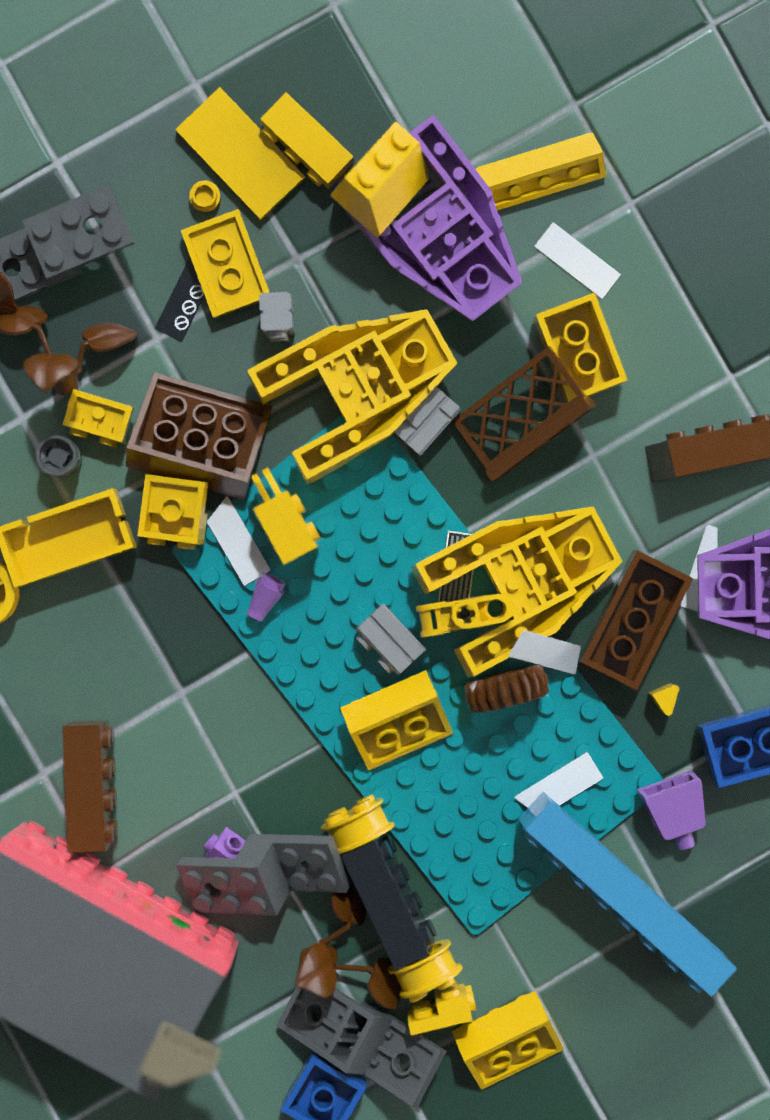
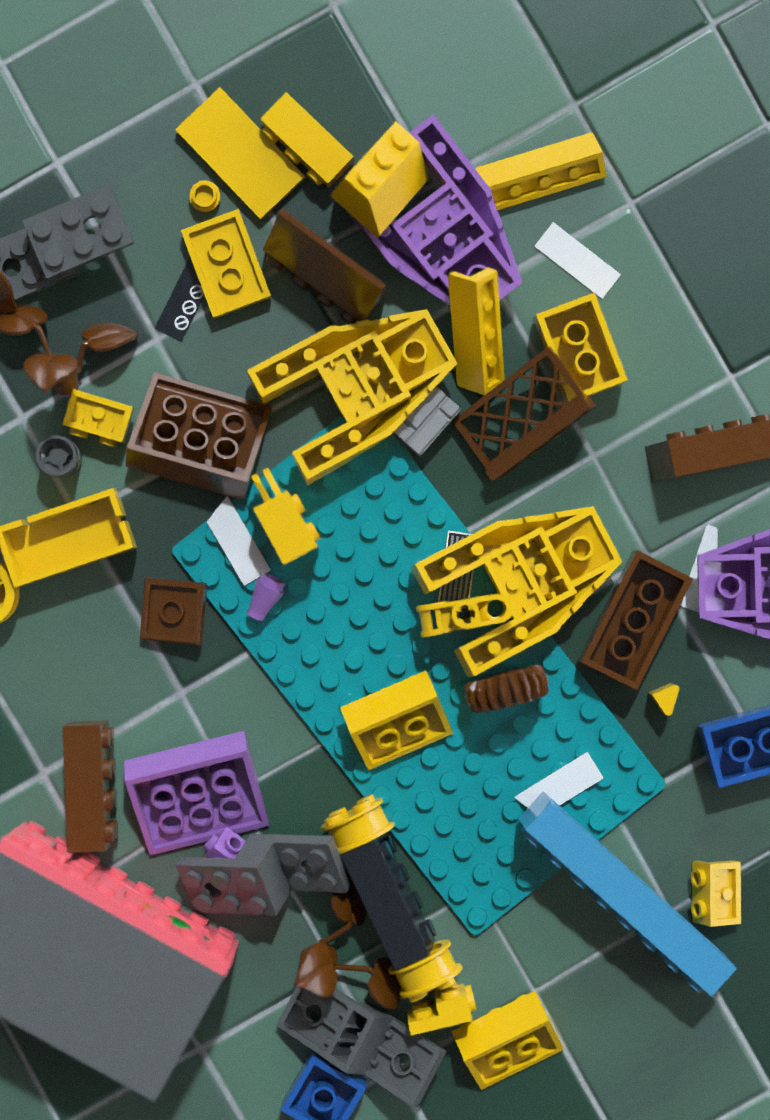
yellow plate [137,474,208,550] -> none
dark tan slope [138,1021,222,1087] -> none
light grey brick [259,292,295,343] -> none
light grey brick [356,603,426,675] -> none
white sticker [509,630,581,674] -> none
medium lavender torso [637,770,706,850] -> none
none -> medium lavender slope [124,731,269,855]
none -> reddish brown tile [140,578,207,645]
none -> reddish brown slope [263,209,386,324]
none -> yellow panel [448,268,505,396]
none -> yellow bracket [691,860,741,927]

